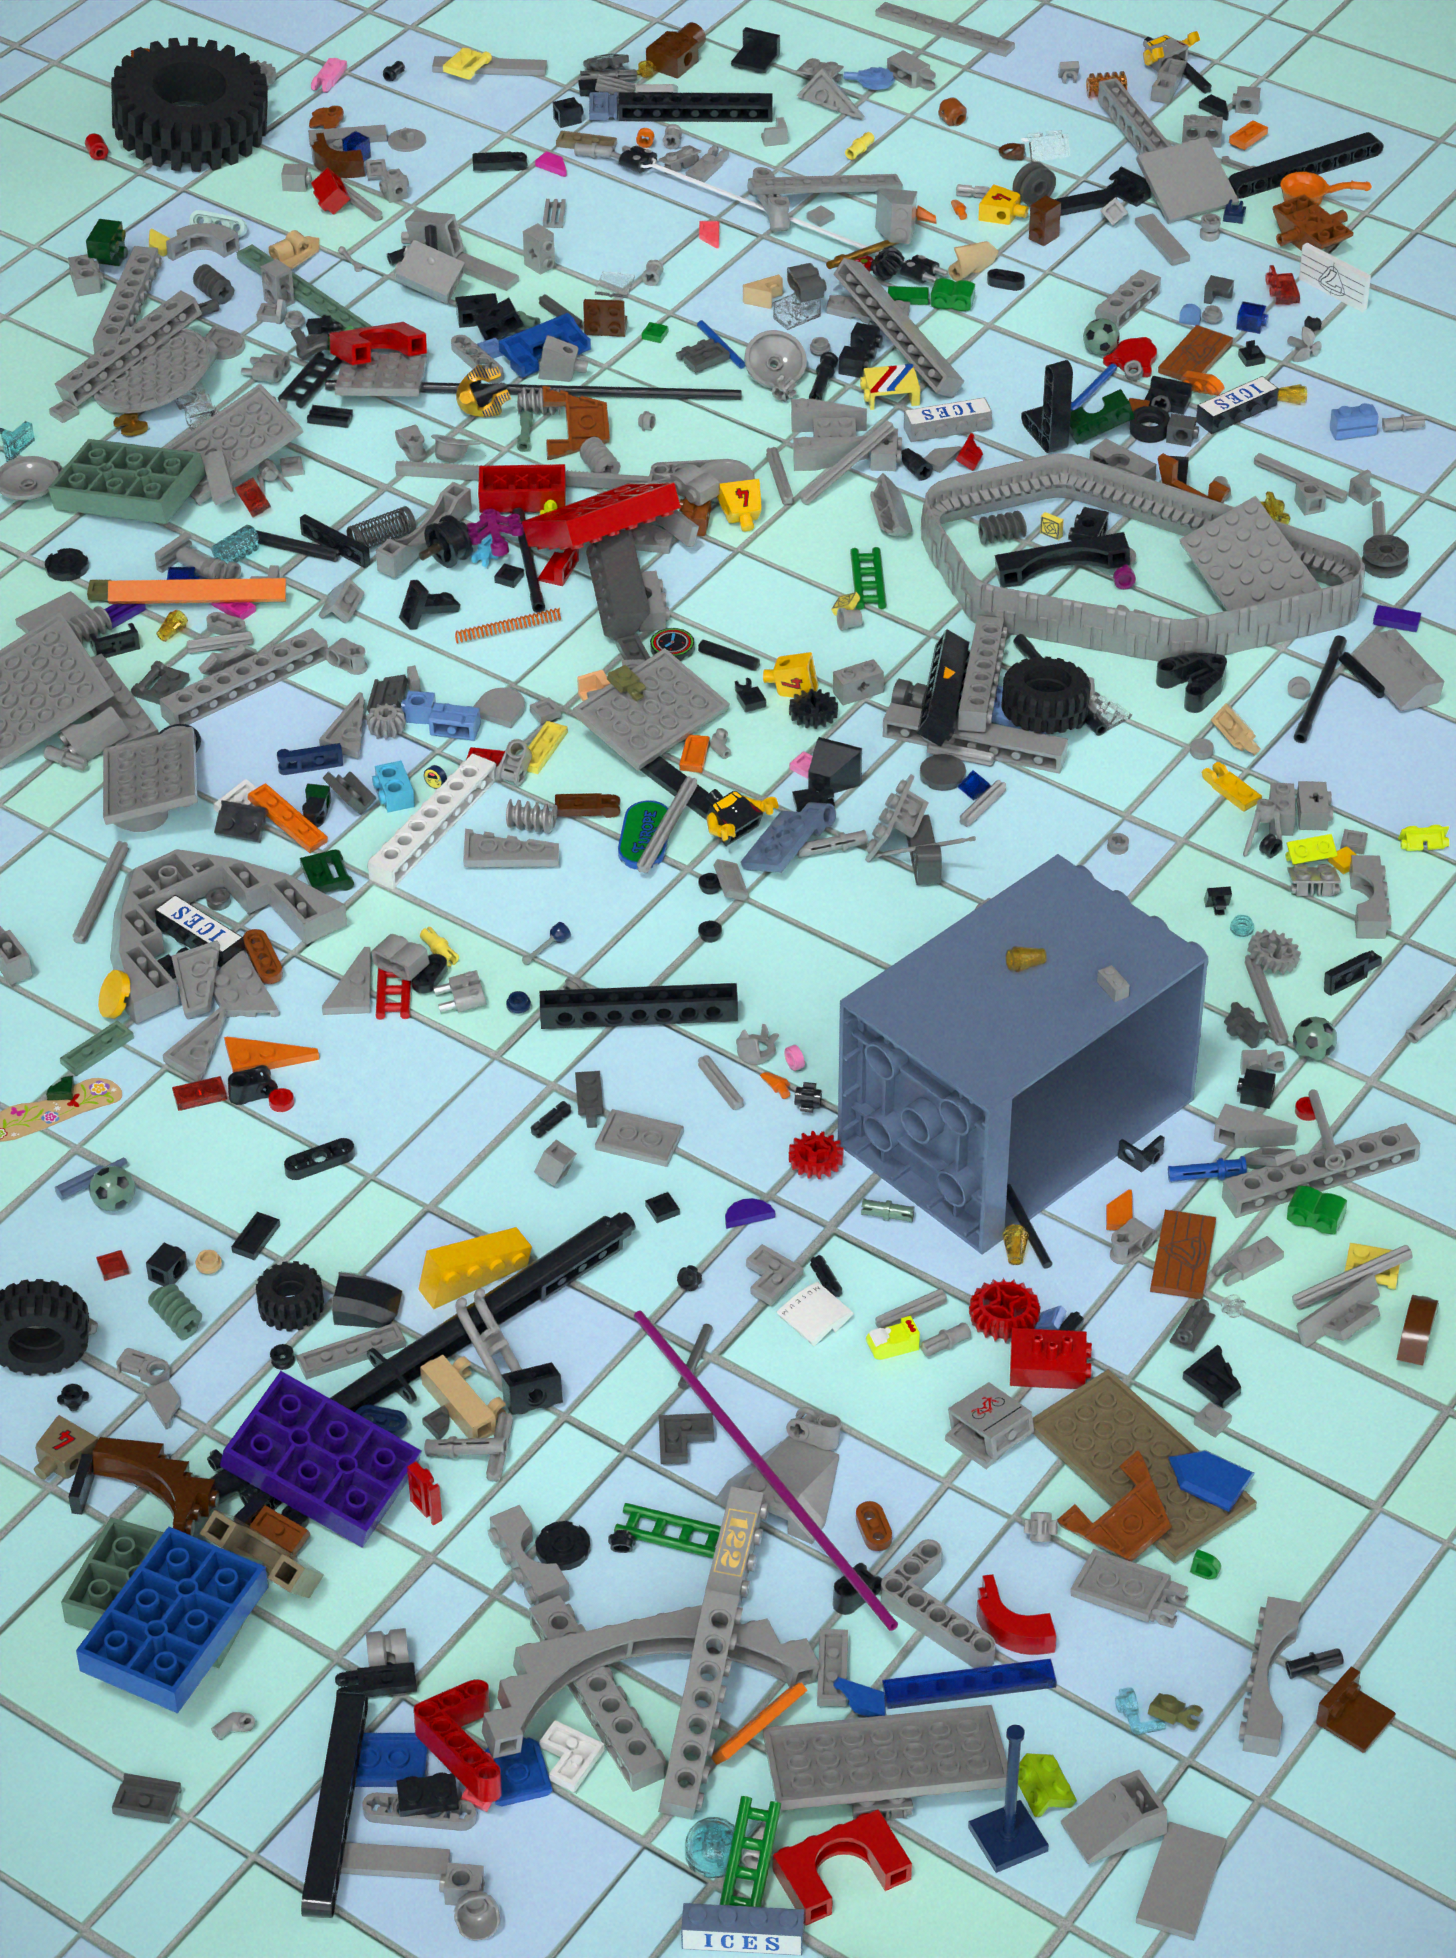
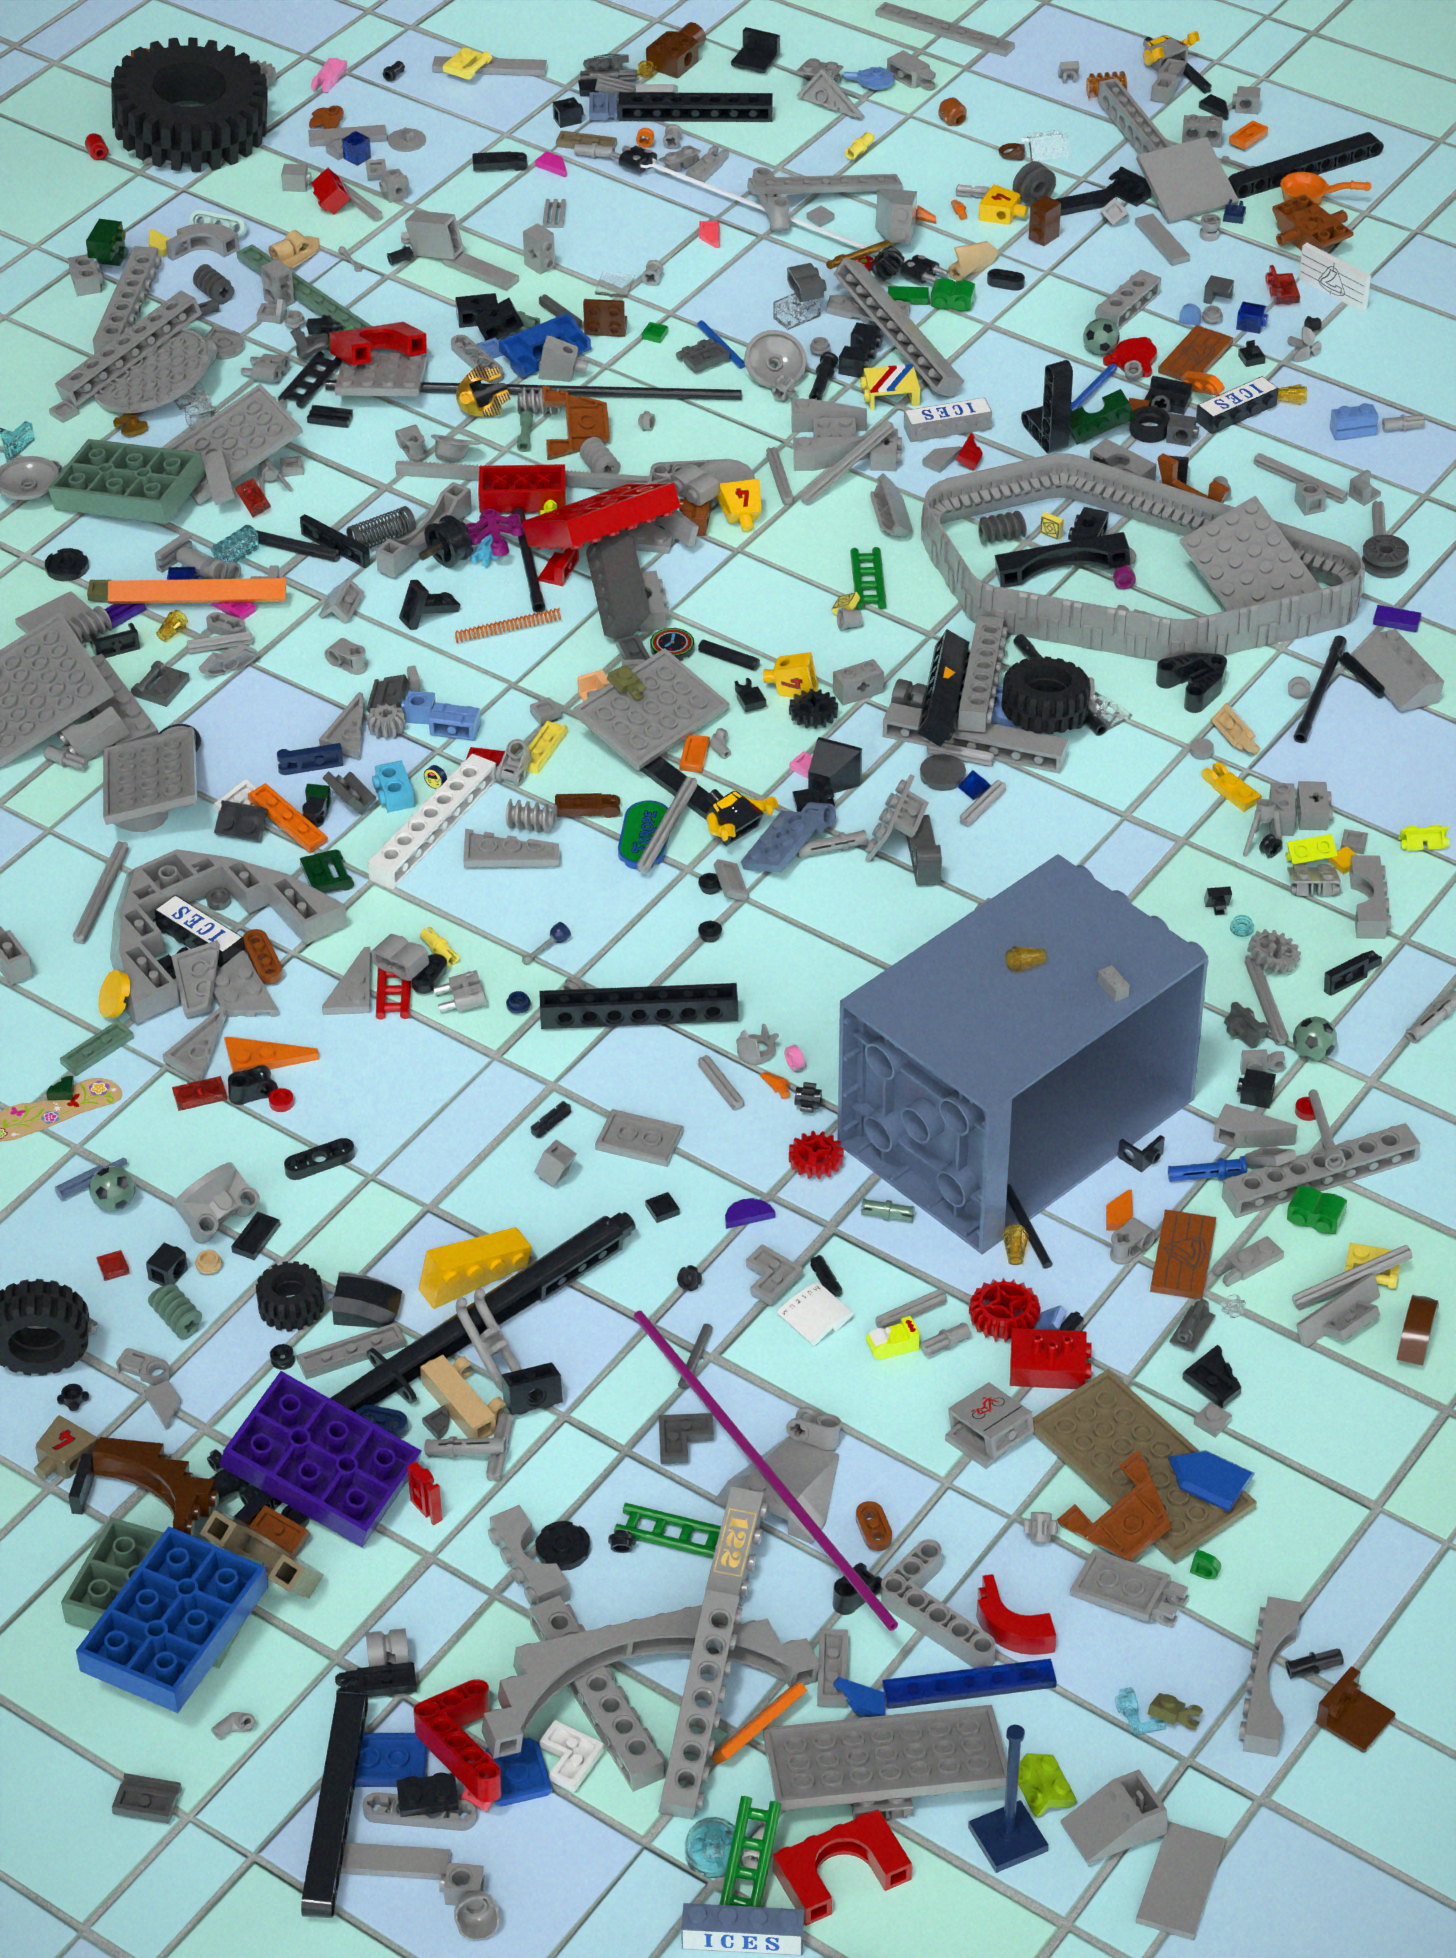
light grey brick [159,628,328,725] -> none
reddish brown arch [311,133,365,178] -> none
light grey piece [394,225,465,305] -> none
light grey tile [473,688,525,728] -> none
black tile [494,563,524,588] -> none
dark grey hinge [575,1071,603,1128] -> none
tan slope [743,274,783,309] -> none
light grey panel [761,117,787,147] -> none
light grey piece [874,836,976,858] -> none
black hinge [901,448,933,480] -> none
light grey bush [1107,833,1129,855] -> none
clear yellow hips [1260,491,1291,525] -> none
none -> light grey piece [173,1162,260,1243]

